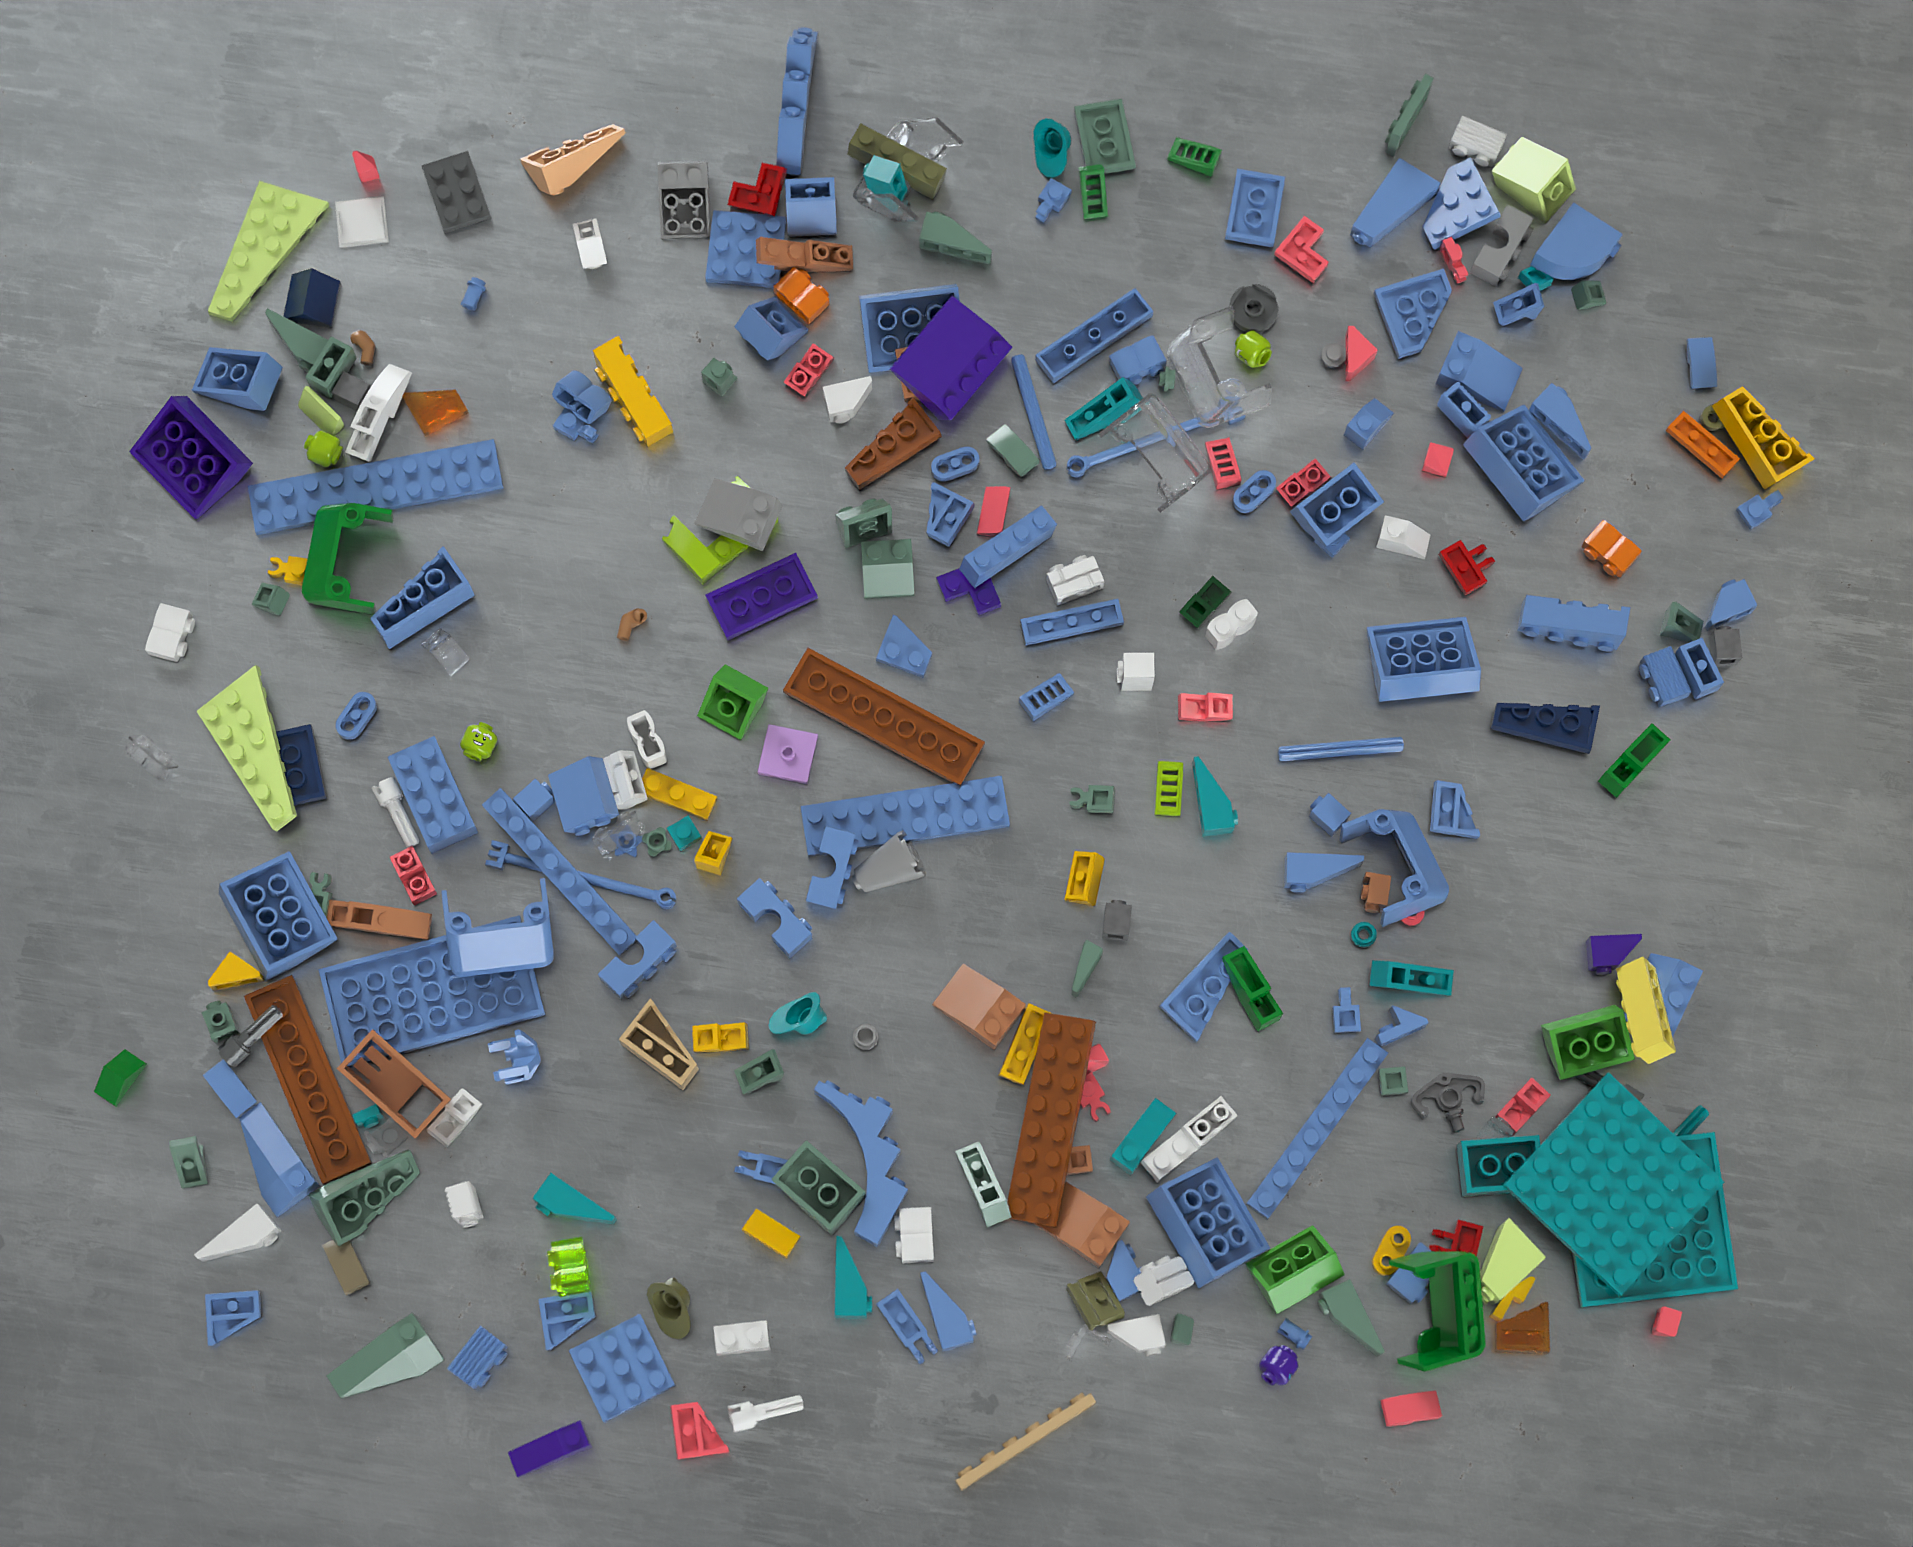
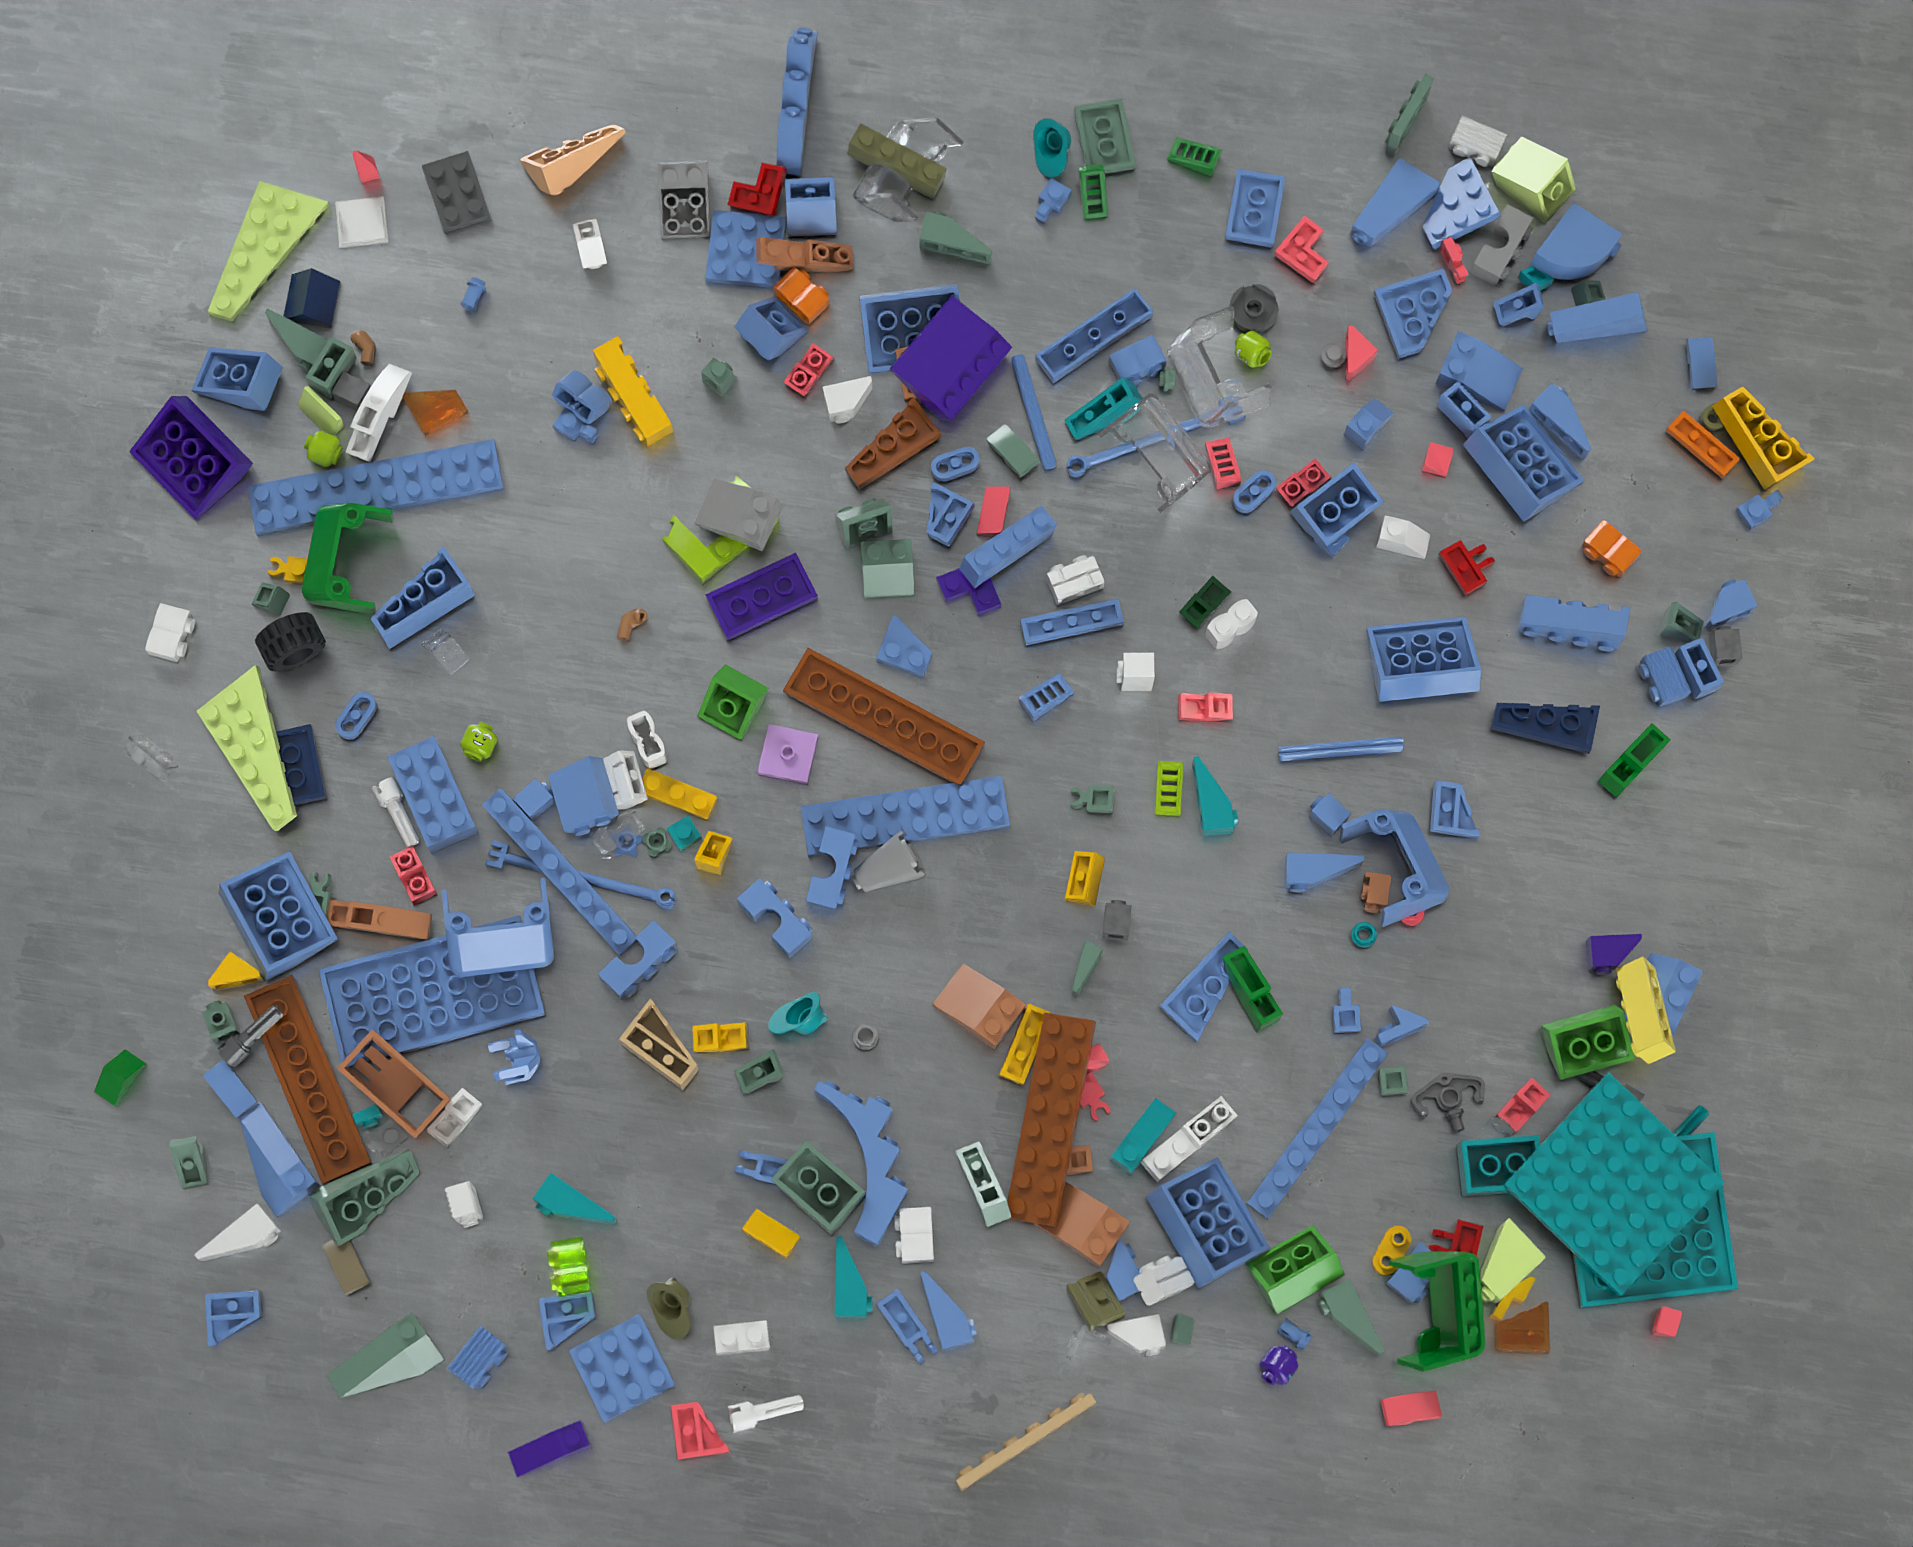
teal slope [863,155,908,210] -> none
teal slope [1369,960,1454,996] -> none
none -> black tyre [255,612,326,671]
none -> medium blue slope [1547,292,1647,343]

